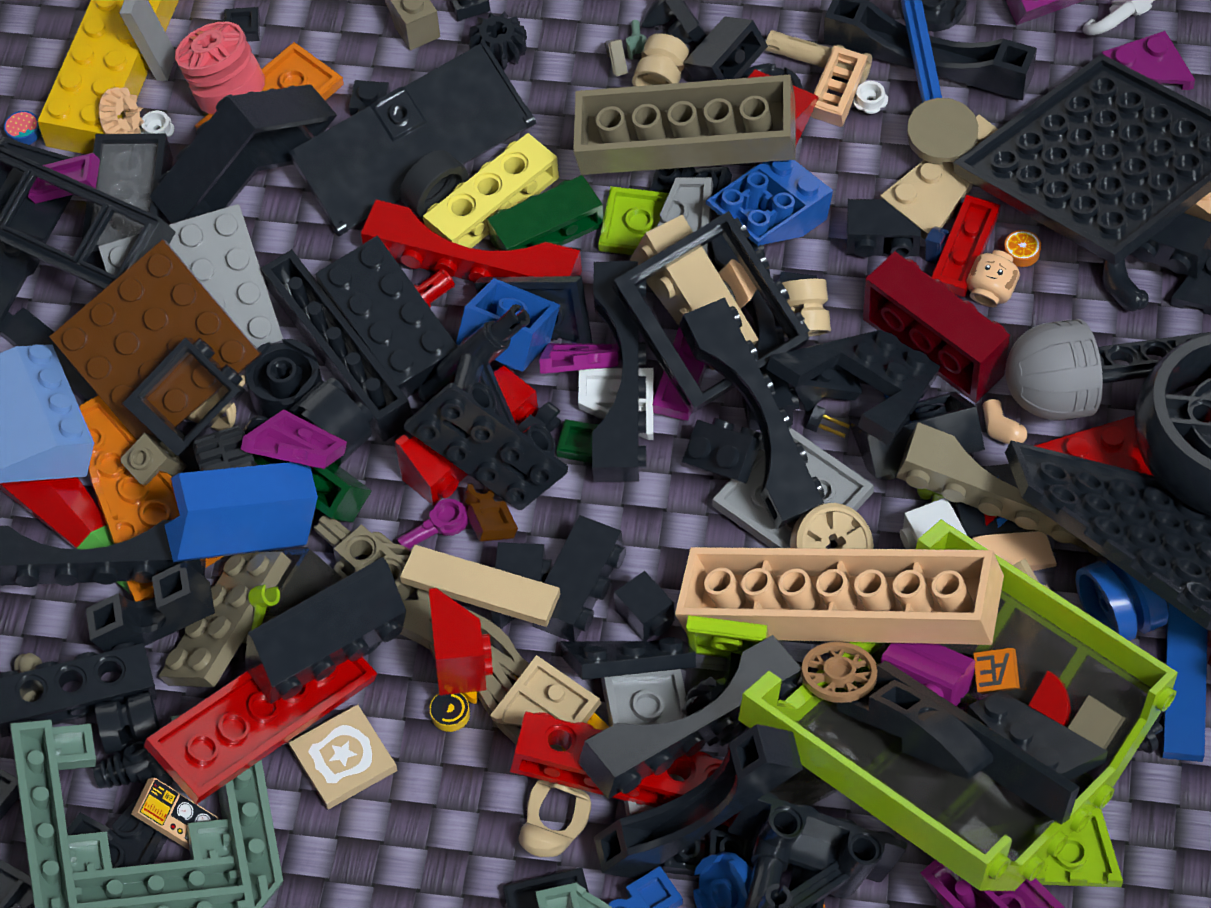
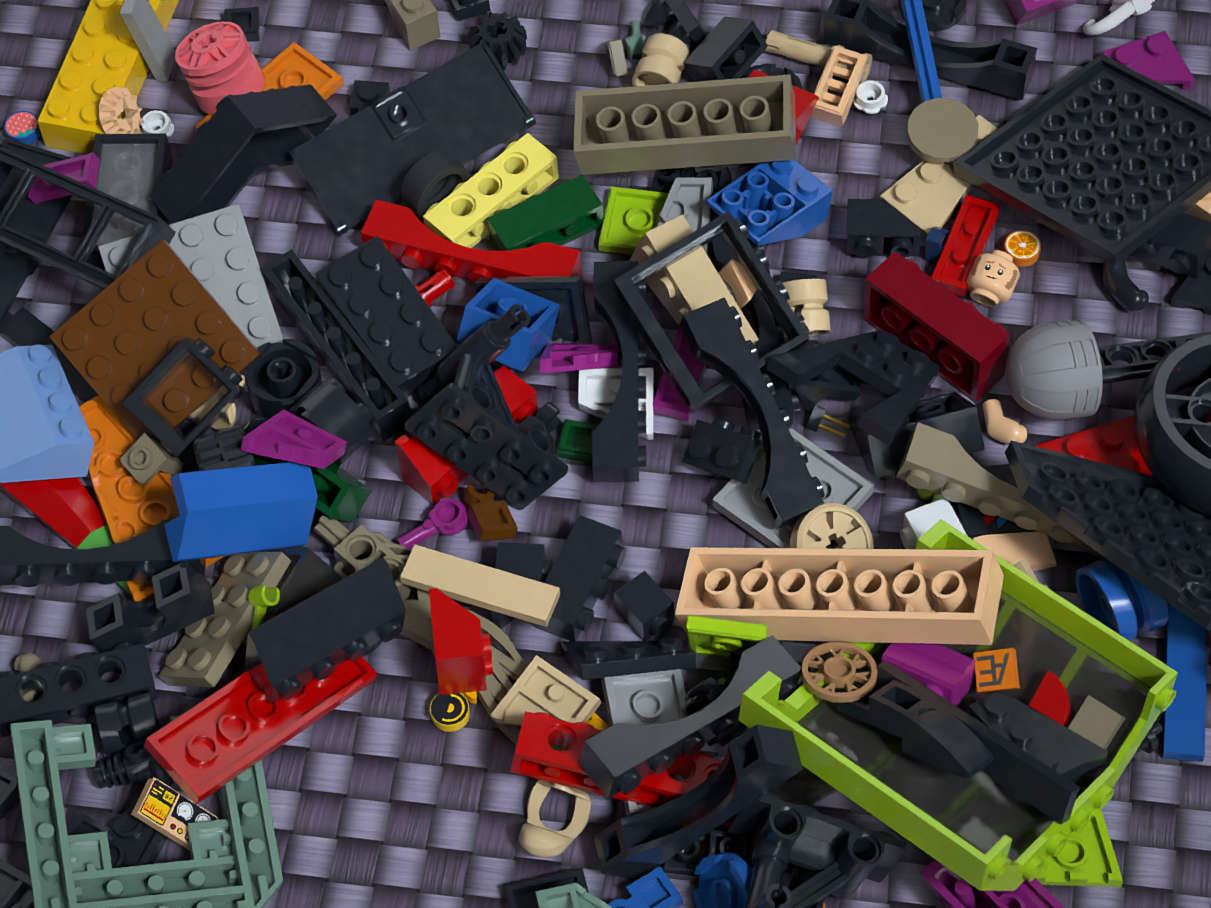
tan tile [289,704,398,810] -> none

